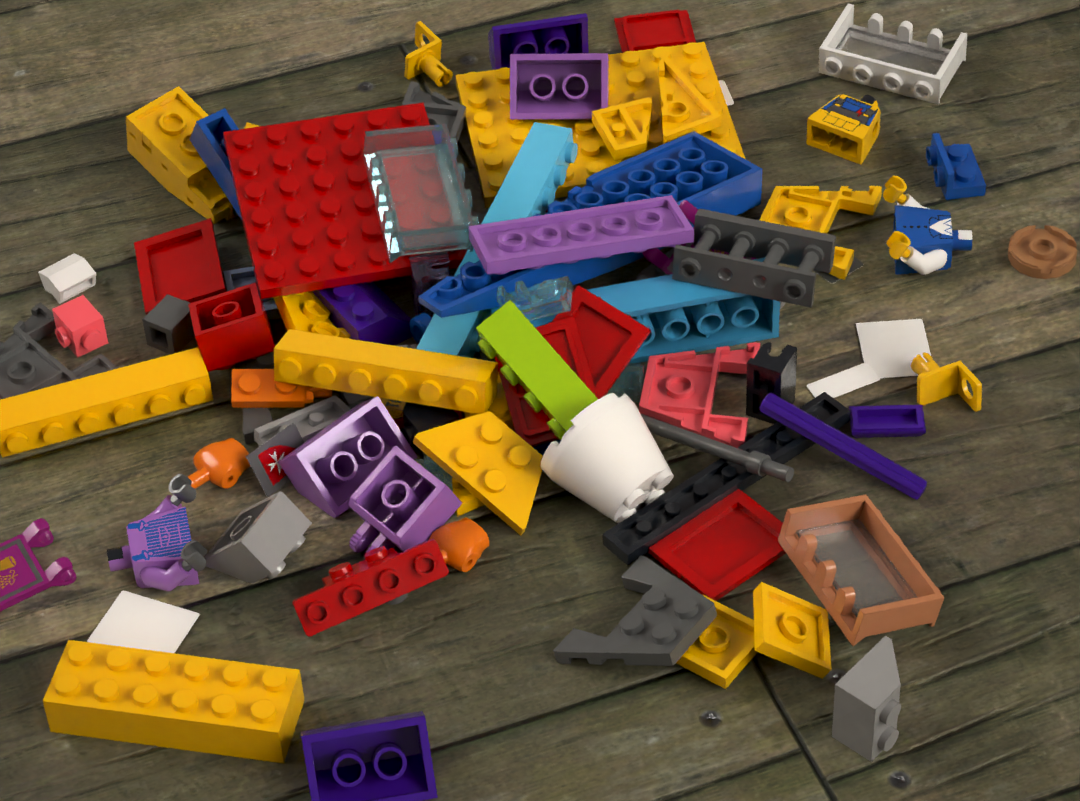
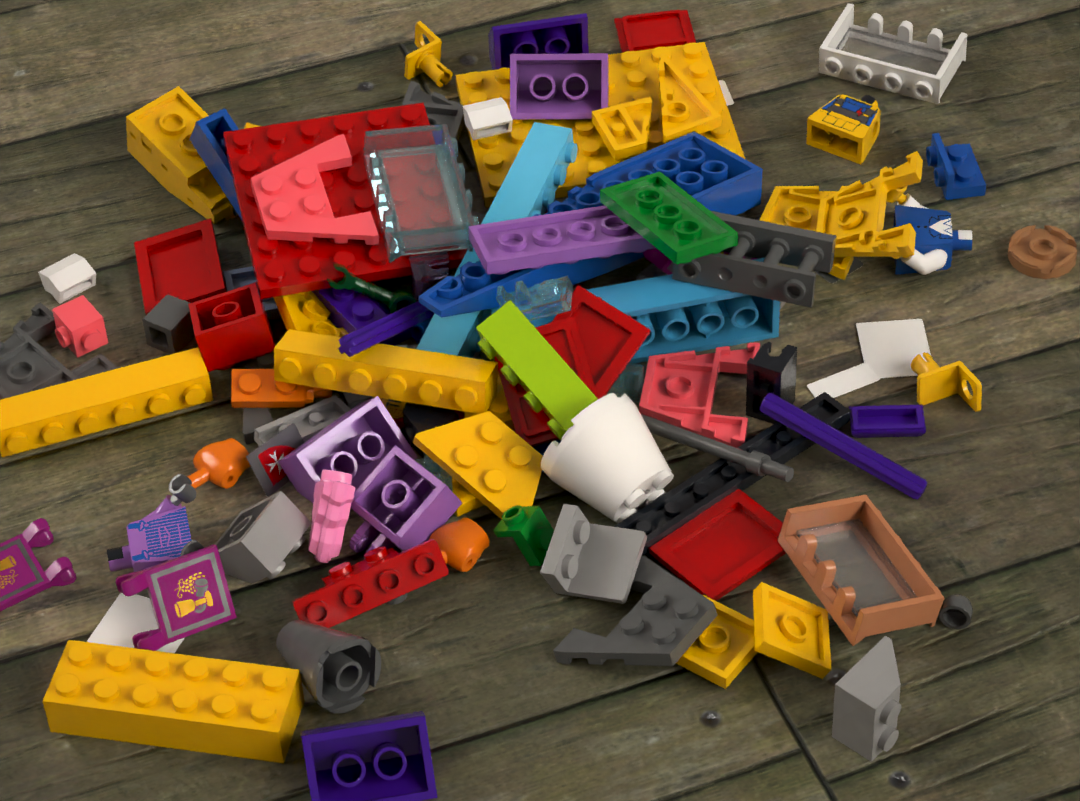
none -> magenta flag [115,544,237,651]
none -> coral wing [251,134,379,245]
none -> dark grey cone [276,620,381,714]
none -> bright pink rock [308,469,355,563]
none -> dark green brick [327,263,417,313]
none -> dark purple axle [338,301,434,357]
none -> white piece [462,97,513,140]
none -> green bracket [493,505,554,566]
none -> light grey bracket [540,504,647,604]
none -> green plate [600,171,738,265]
none -> yellow wing [816,151,923,257]
none -> dark grey hinge [939,594,973,629]

